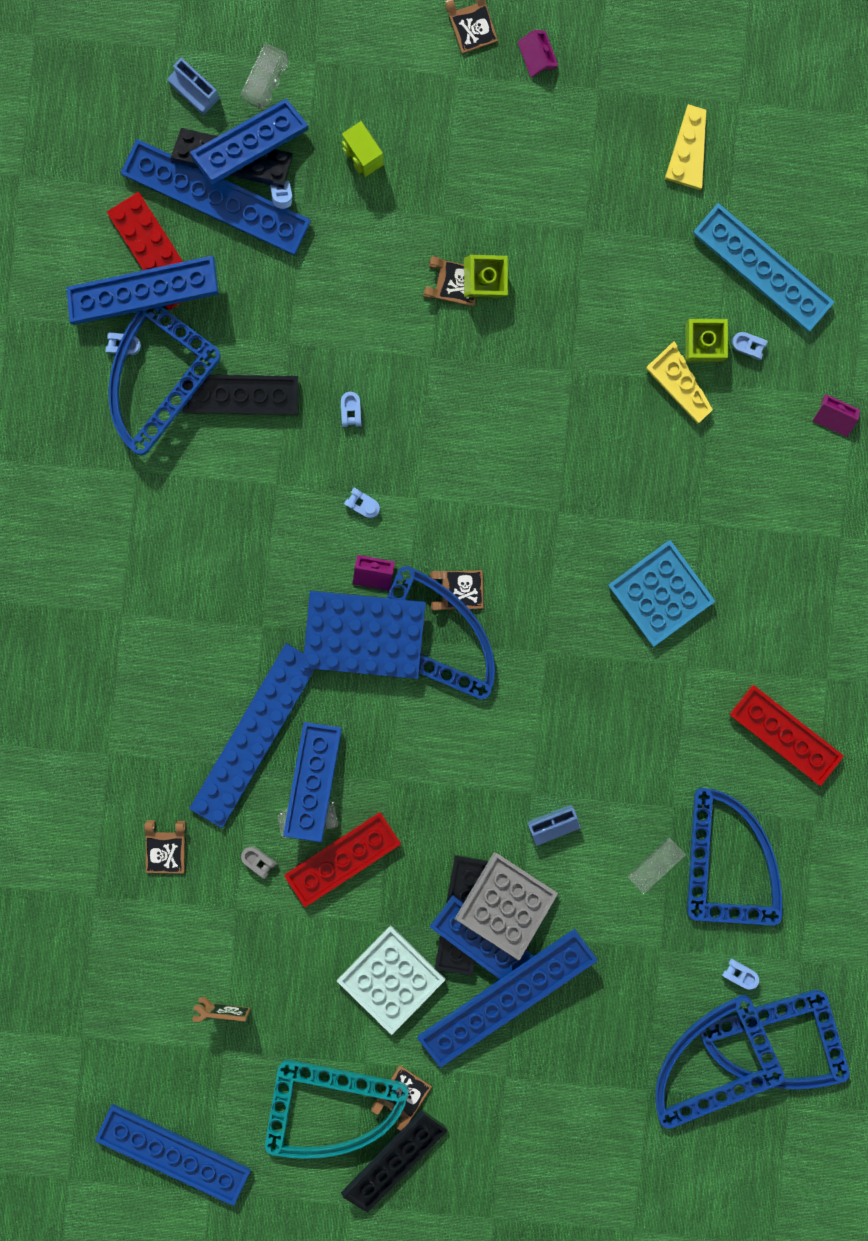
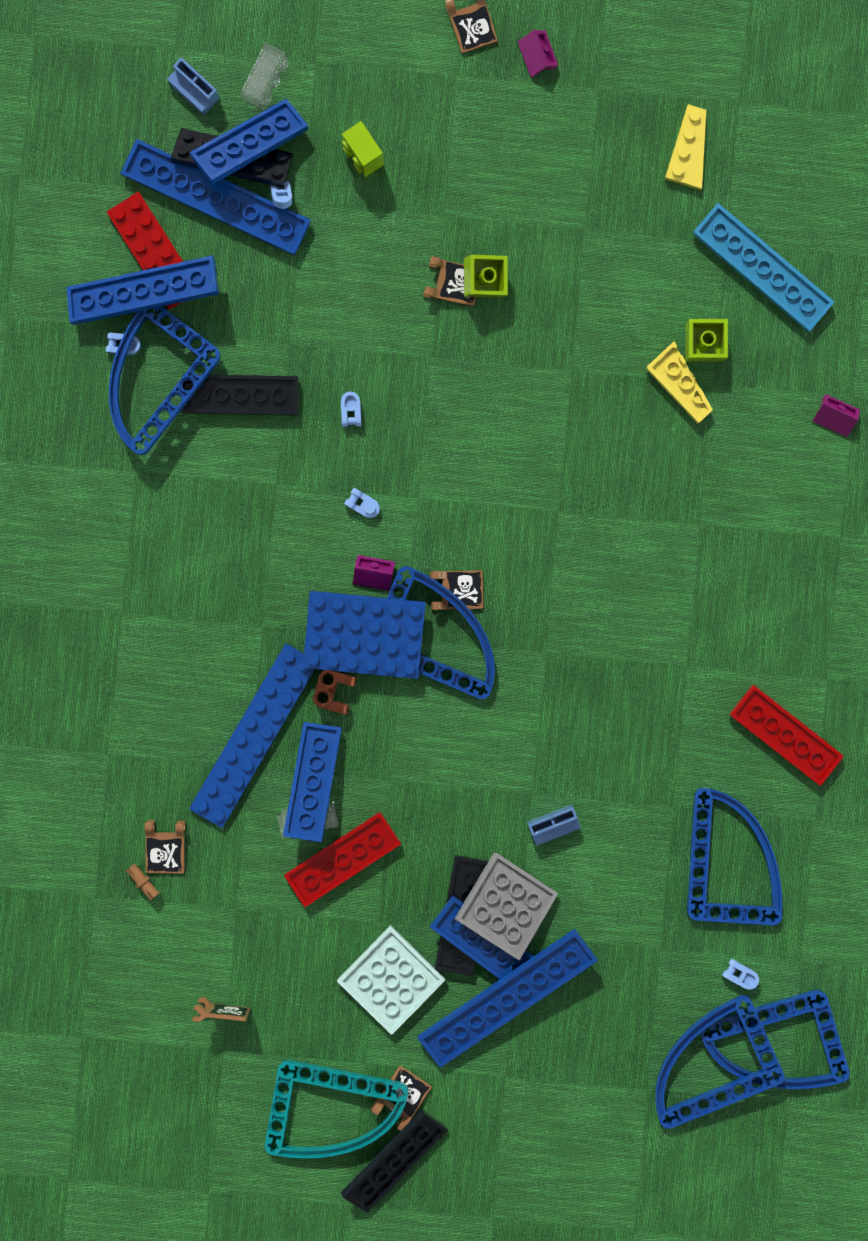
blue plate [95,1104,251,1206] -> none
light grey plate [241,846,277,879] -> none
dark azure plate [608,540,715,647] -> none
clear brick [627,838,686,894] -> none
light blue plate [731,332,768,360] -> none
none -> medium nougat pin [126,863,160,901]
none -> copper piece [313,670,358,715]

